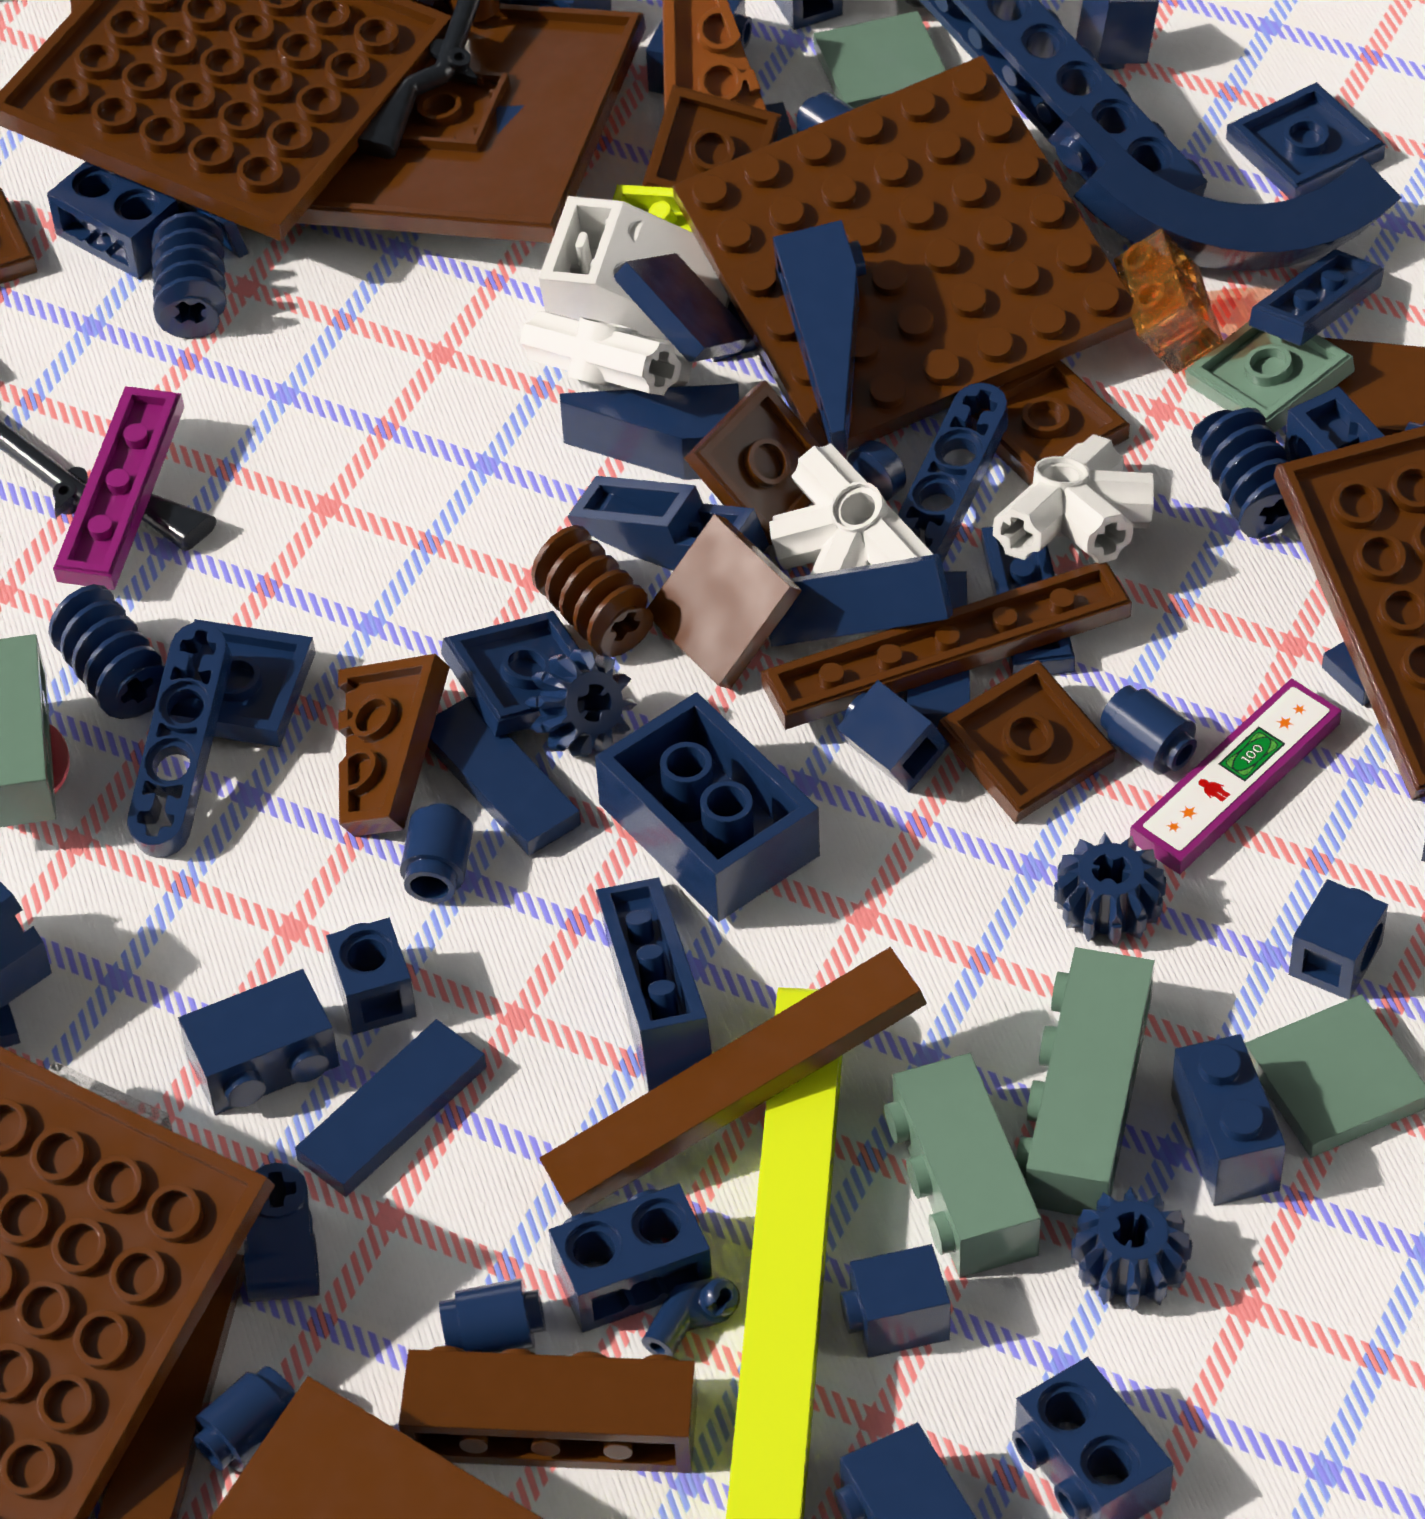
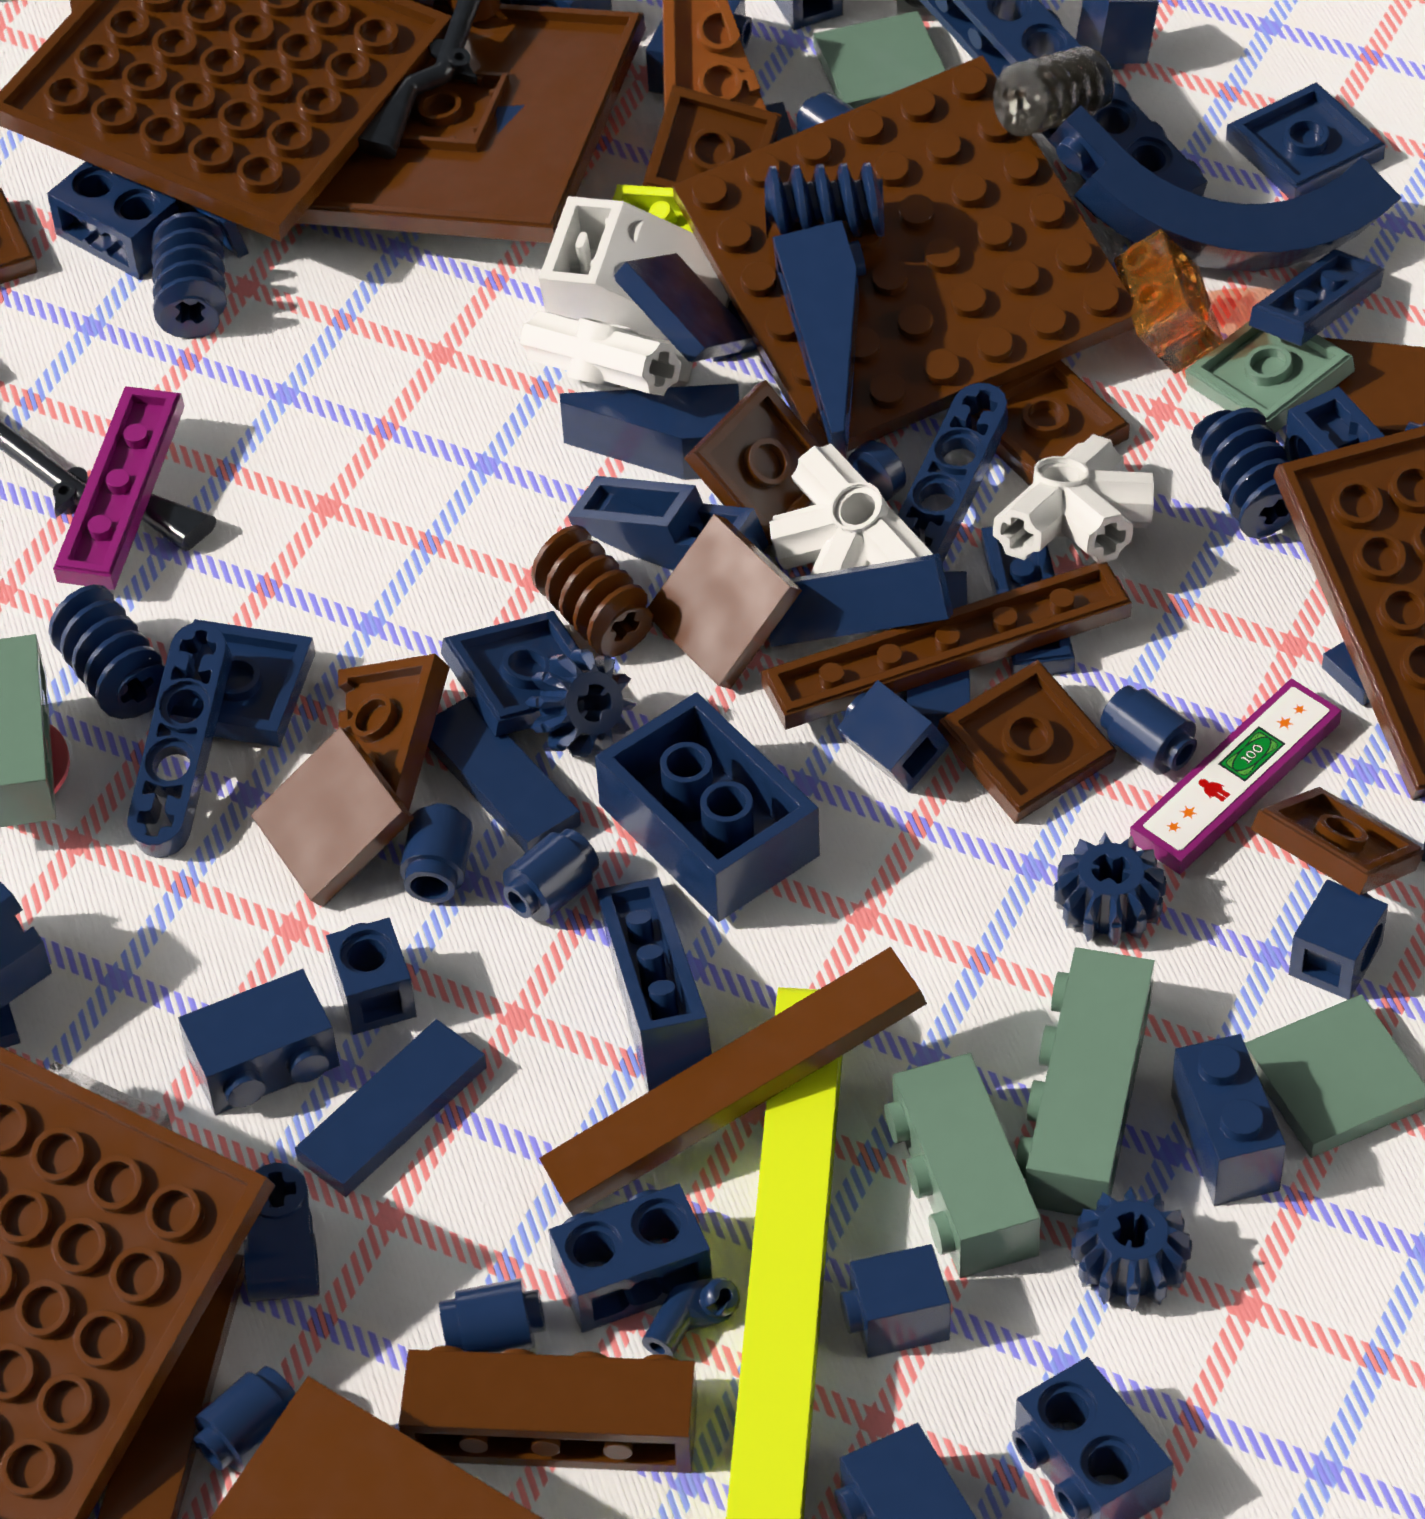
none -> tile [251,727,414,907]
none -> dark blue brick [503,828,599,921]
none -> dark blue piece [765,162,885,240]
none -> clear smoke piece [993,47,1115,136]
none -> reddish brown tile [1251,787,1425,895]

